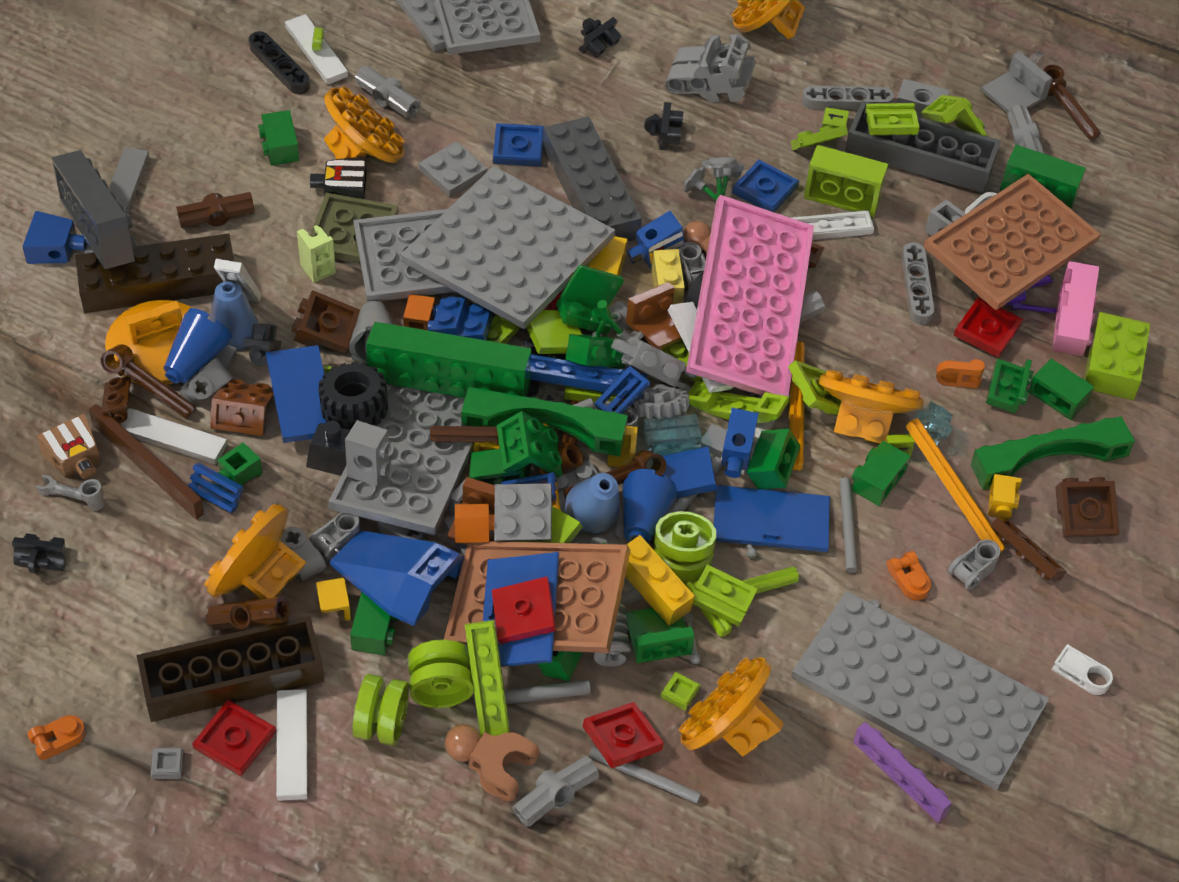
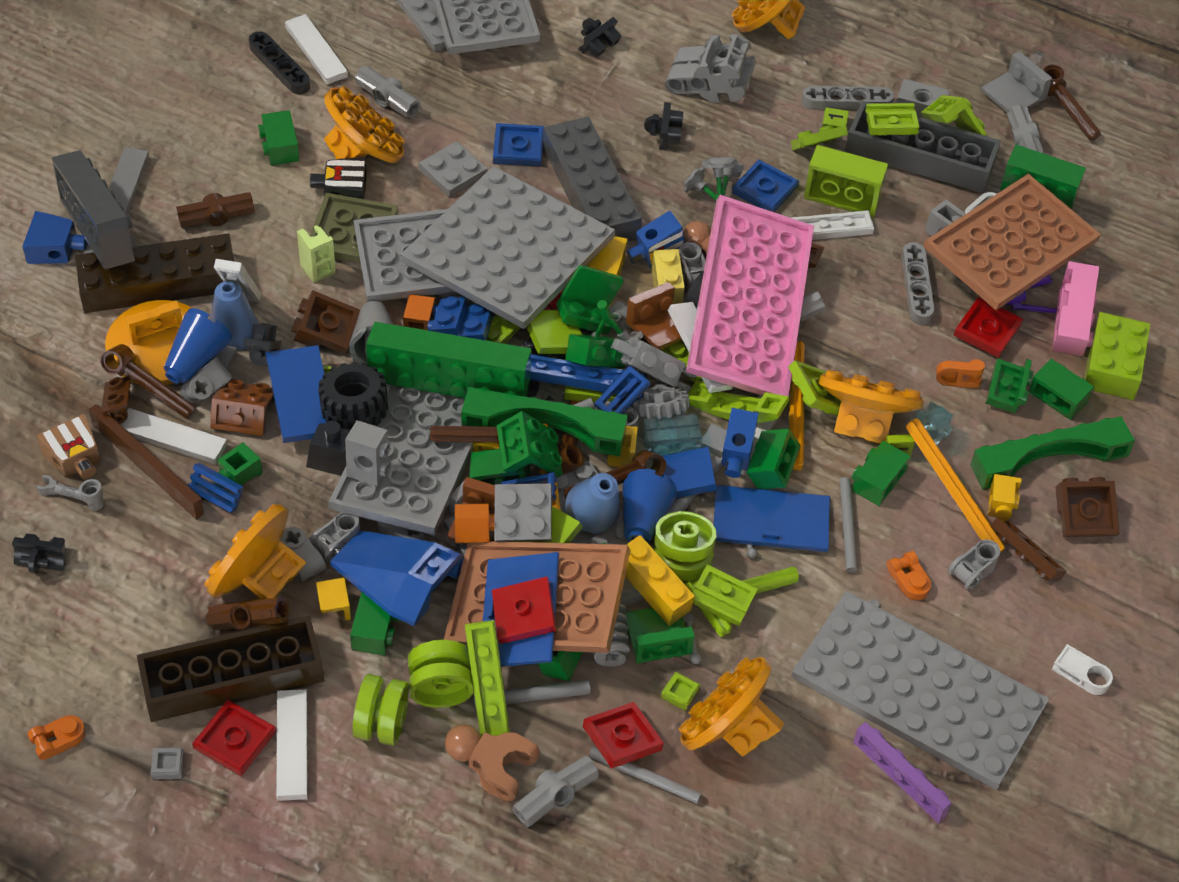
lime tile [312,27,324,51] -> none

